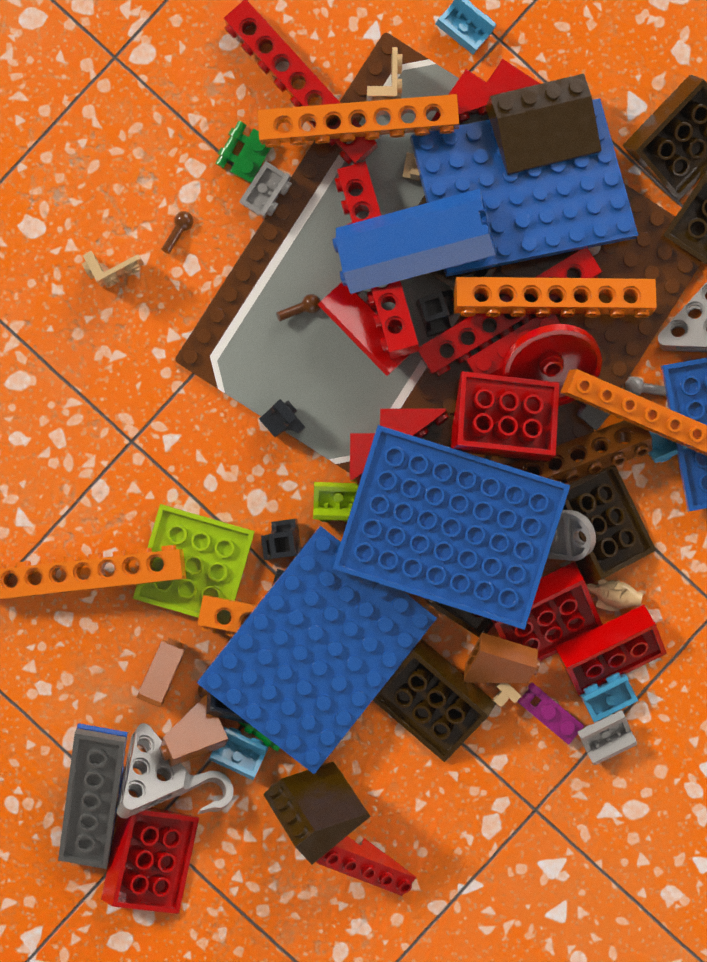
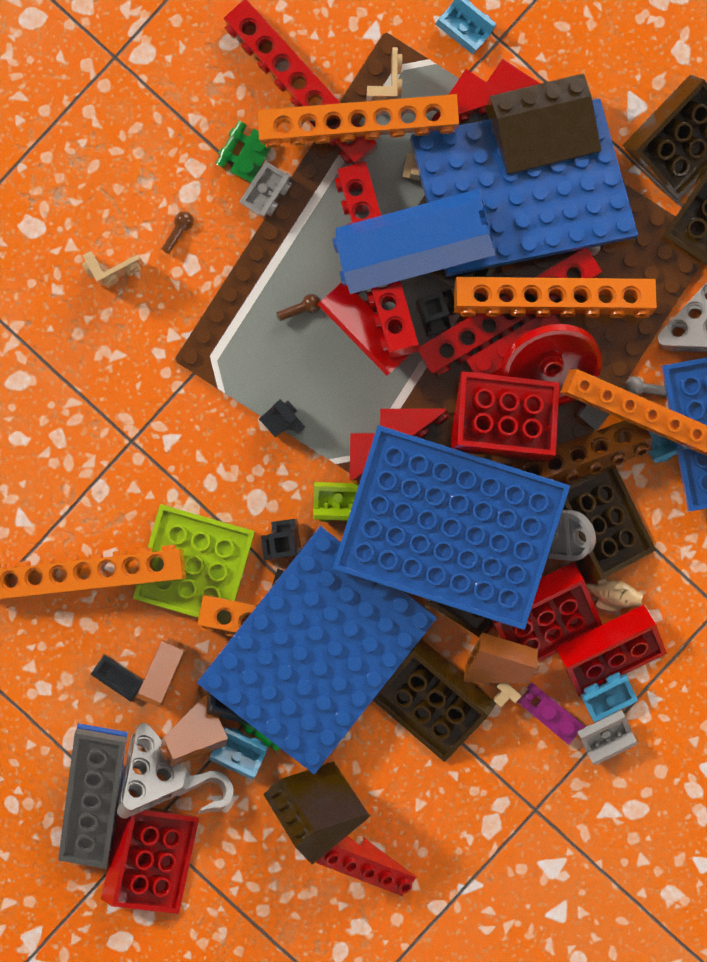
none -> black tile [90,654,144,702]

